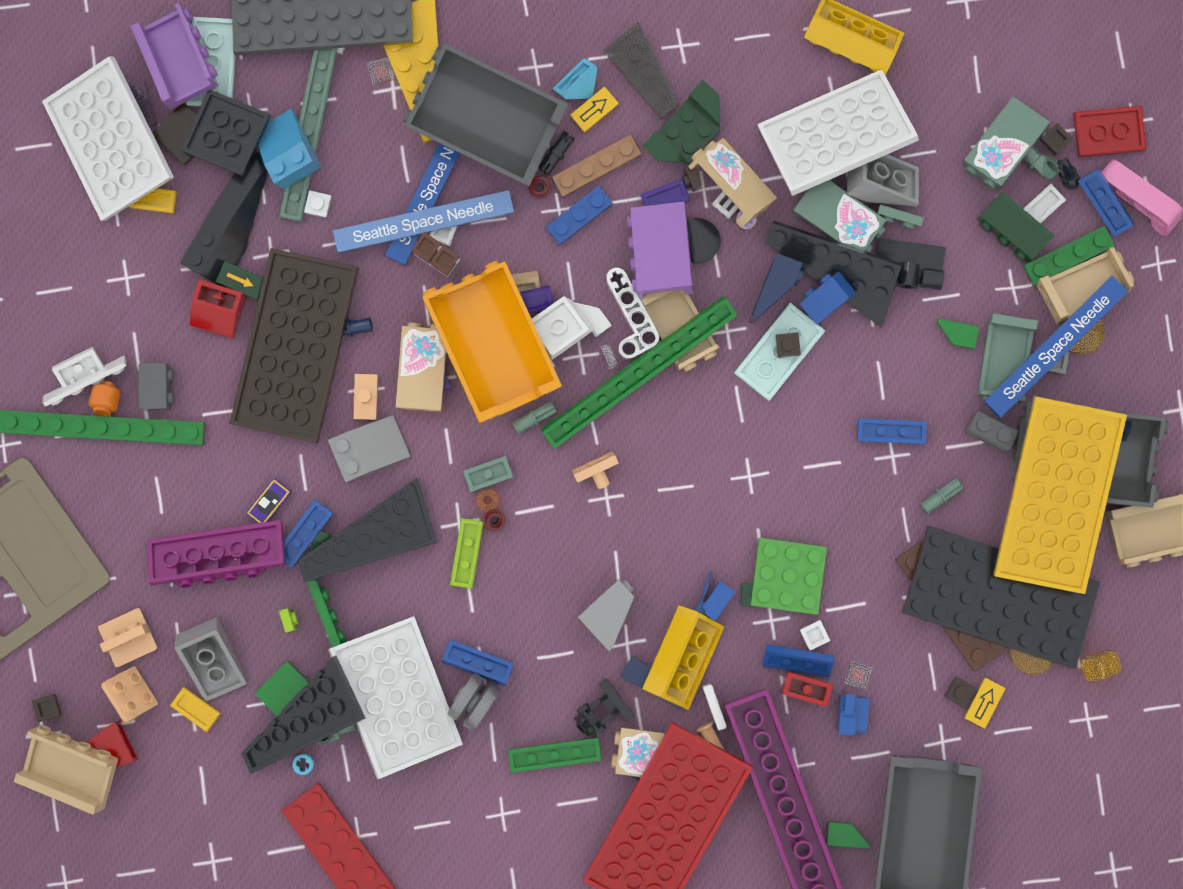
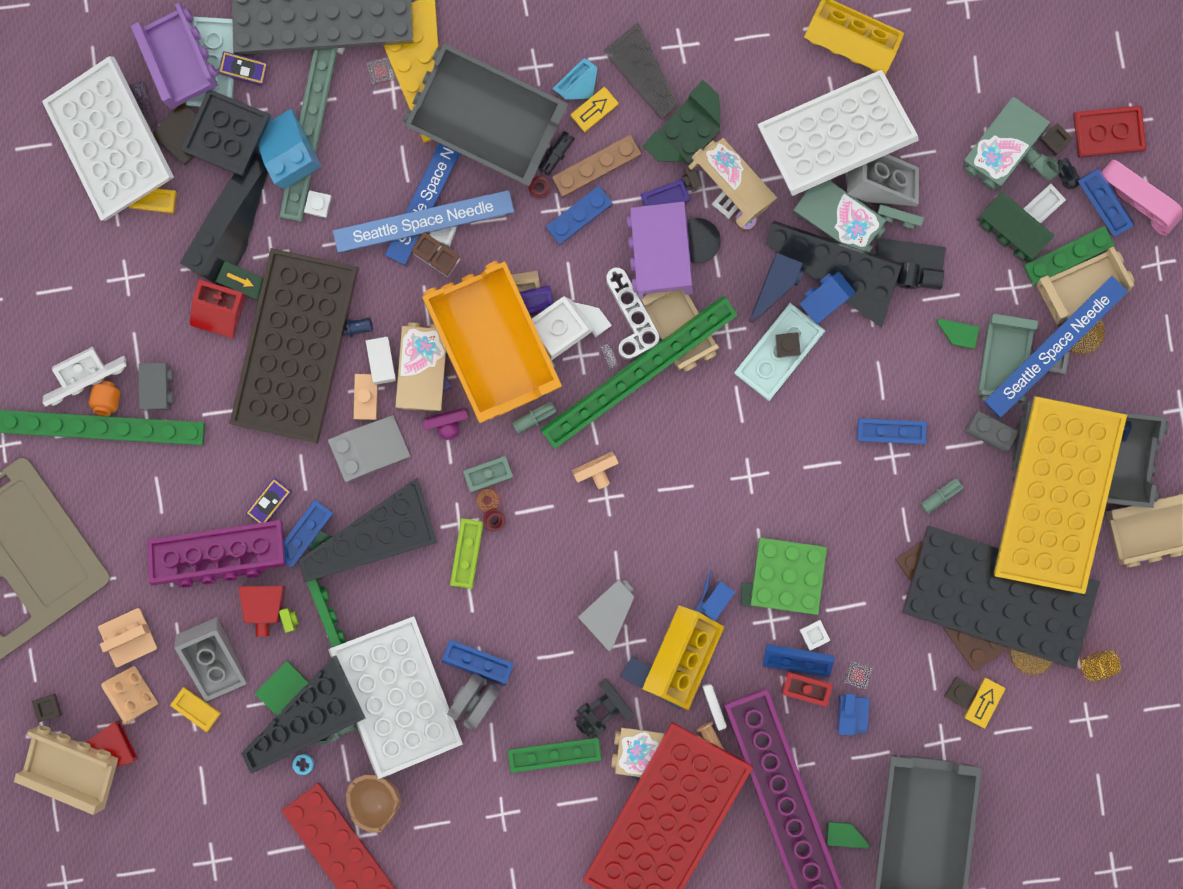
none -> tile [218,51,268,86]
none -> red torso [239,586,286,637]
none -> medium nougat cylinder [345,774,402,833]
none -> white tile [366,337,396,385]
none -> magenta tile [422,407,468,440]

